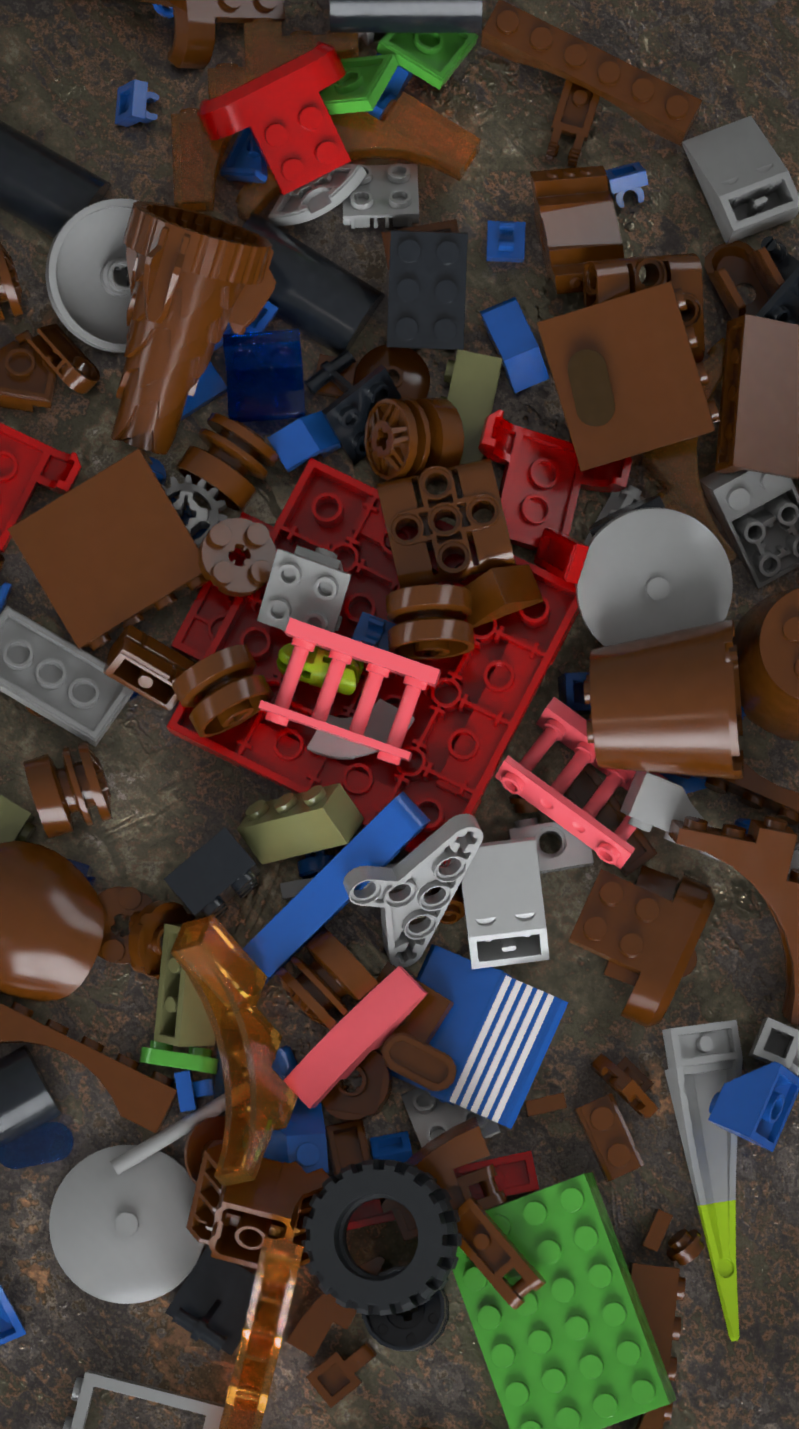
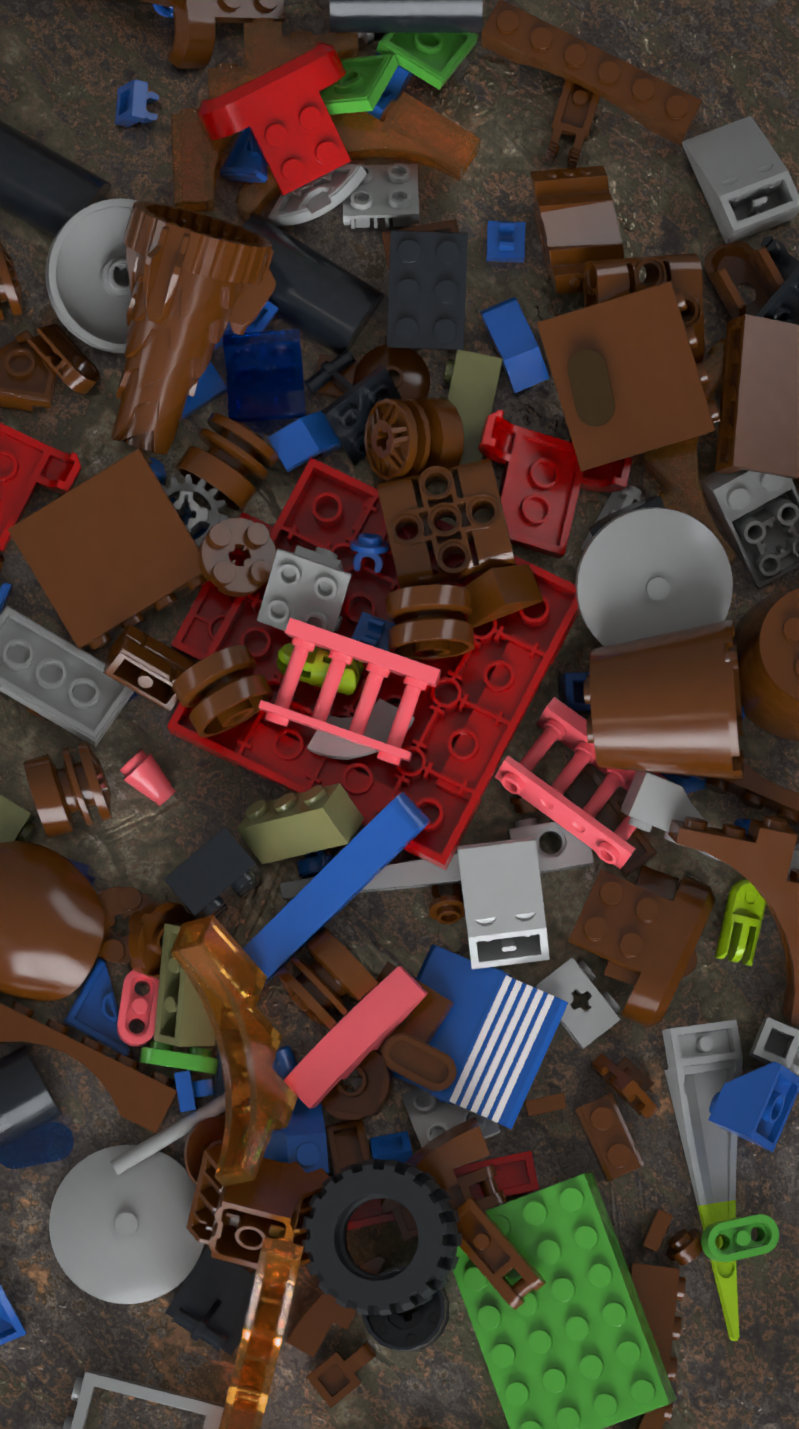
light grey beam [343,814,484,968] -> none
red tile [534,527,589,584] -> none
blue tile [605,162,649,208] -> none
none -> blue tile [64,958,130,1057]
none -> coral plate [117,970,159,1047]
none -> coral cone [119,749,176,807]
none -> blue plate [350,533,389,573]
none -> light grey brick [534,957,621,1050]
none -> bright green plate [701,1214,779,1262]
none -> lime arm [714,879,766,966]

